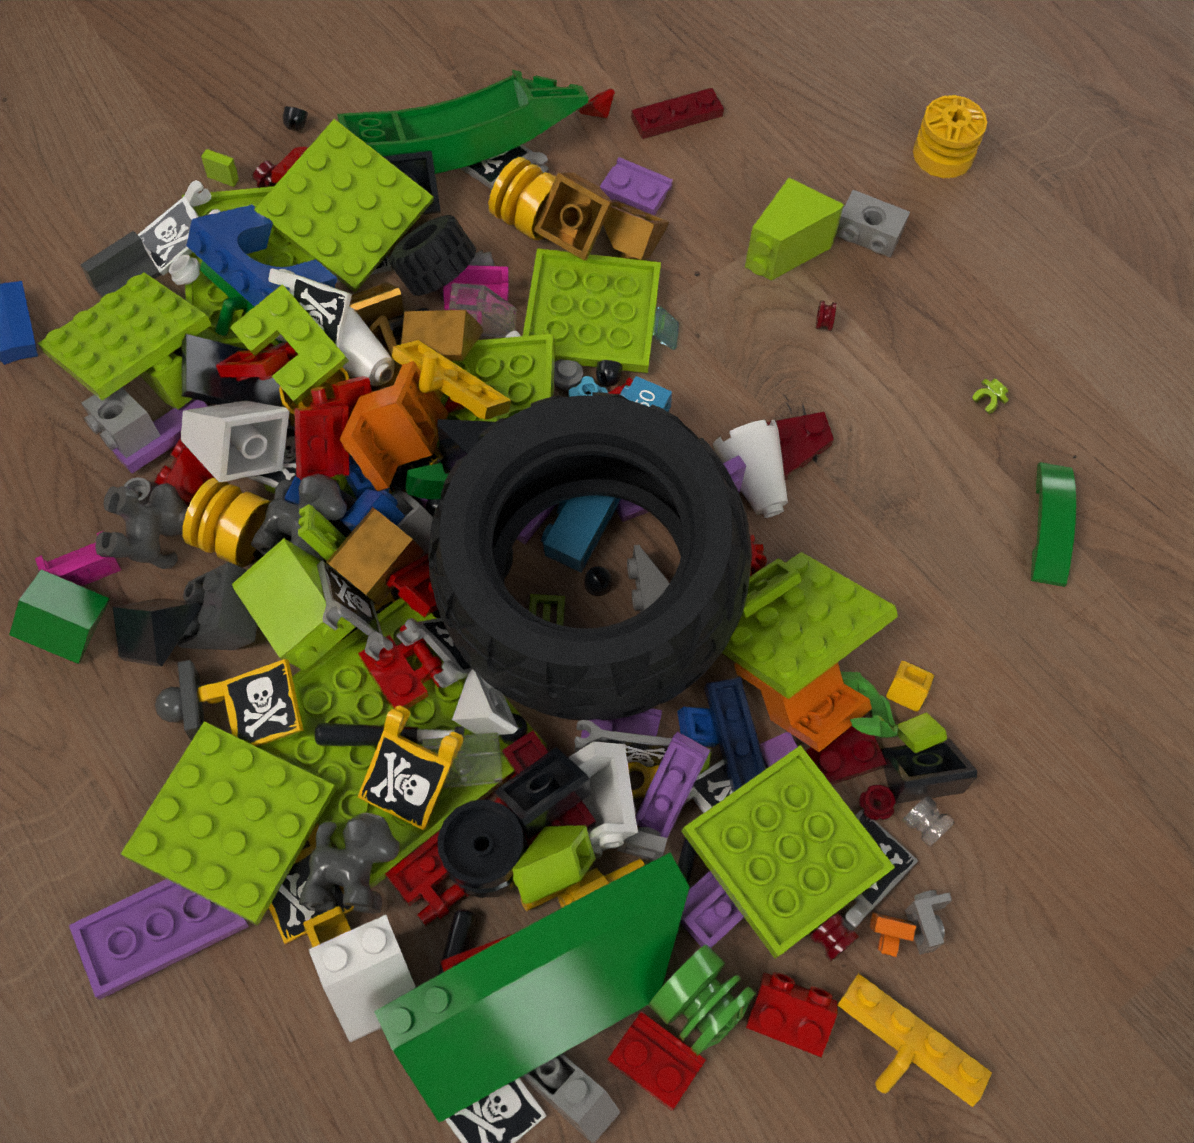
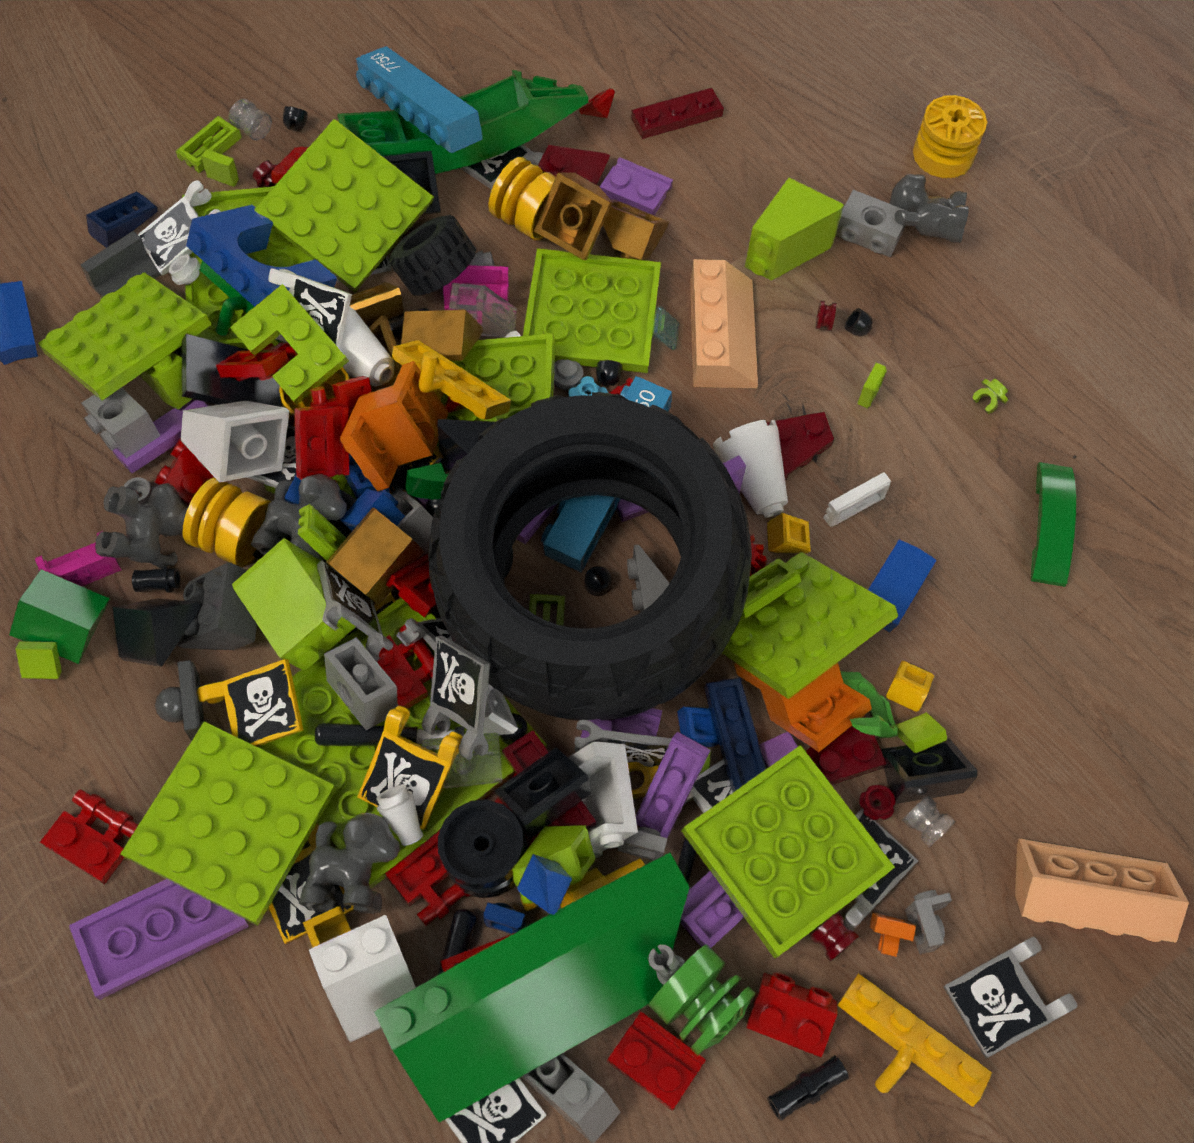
none -> lime tile [15,641,62,679]
none -> red plate [40,789,138,885]
none -> dark blue slope [86,191,158,248]
none -> black pin [132,565,181,593]
none -> lime tile [176,116,242,173]
none -> clear wheel [229,98,272,141]
none -> light grey brick [324,637,398,730]
none -> dark azure brick [356,46,483,153]
none -> white cone [377,785,423,846]
none -> flag [422,635,490,760]
none -> blue tile [483,902,525,934]
none -> blue slope [517,854,572,915]
none -> dark red wing [538,145,611,185]
none -> light grey axle [648,945,685,985]
none -> light nougat slope [690,259,758,388]
none -> yellow slope [767,513,811,553]
none -> black pin [767,1055,849,1121]
none -> white tile [824,472,891,527]
none -> black hinge [845,308,872,337]
none -> lime tile [857,362,887,409]
none -> blue piece [868,539,936,633]
none -> dark grey animal [889,174,969,243]
none -> flag [943,937,1078,1059]
none -> light nougat slope [1015,839,1189,943]

